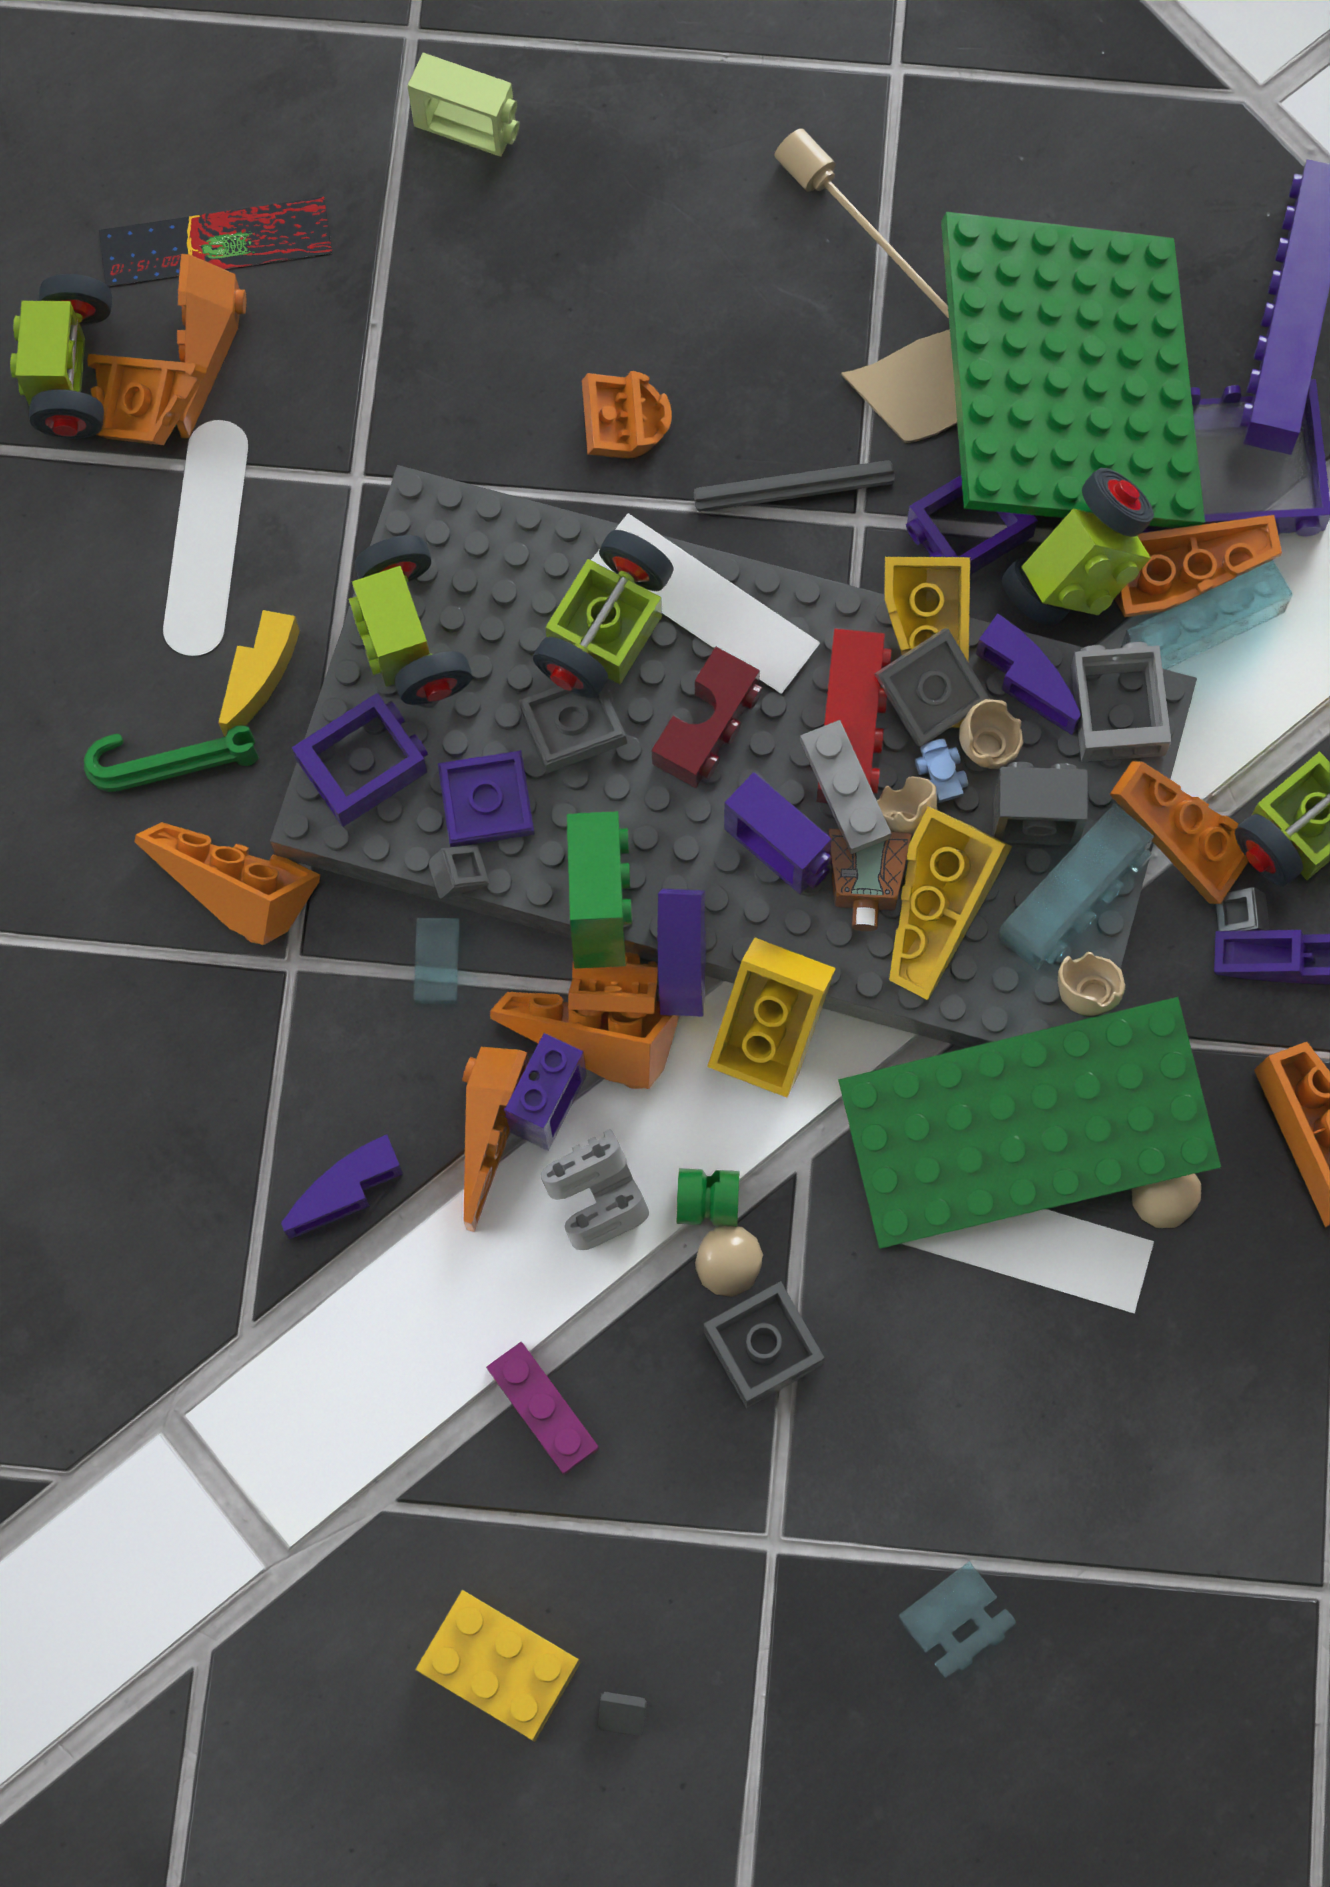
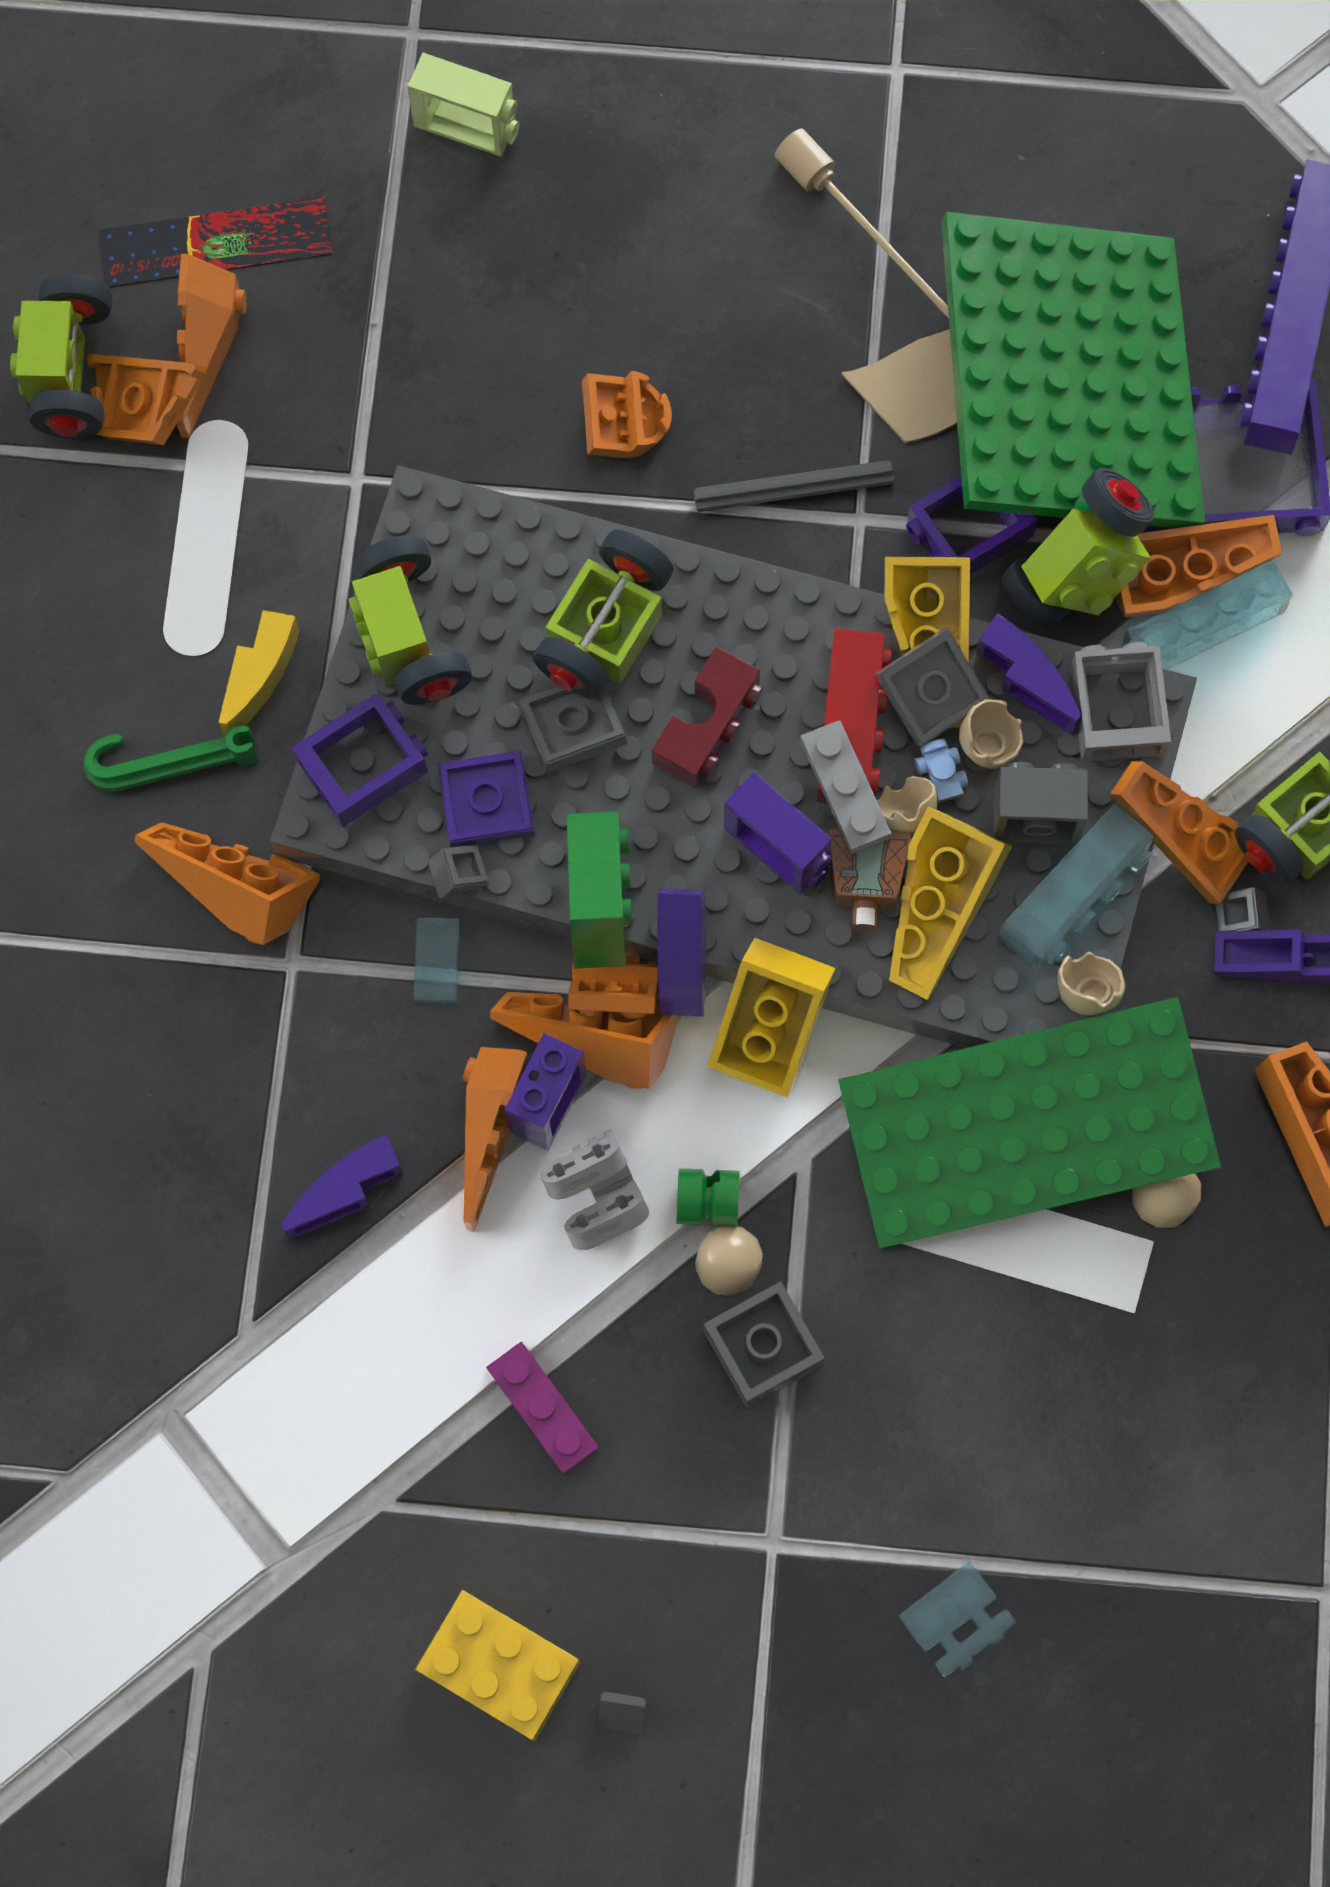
white sticker [591,513,820,694] -> none

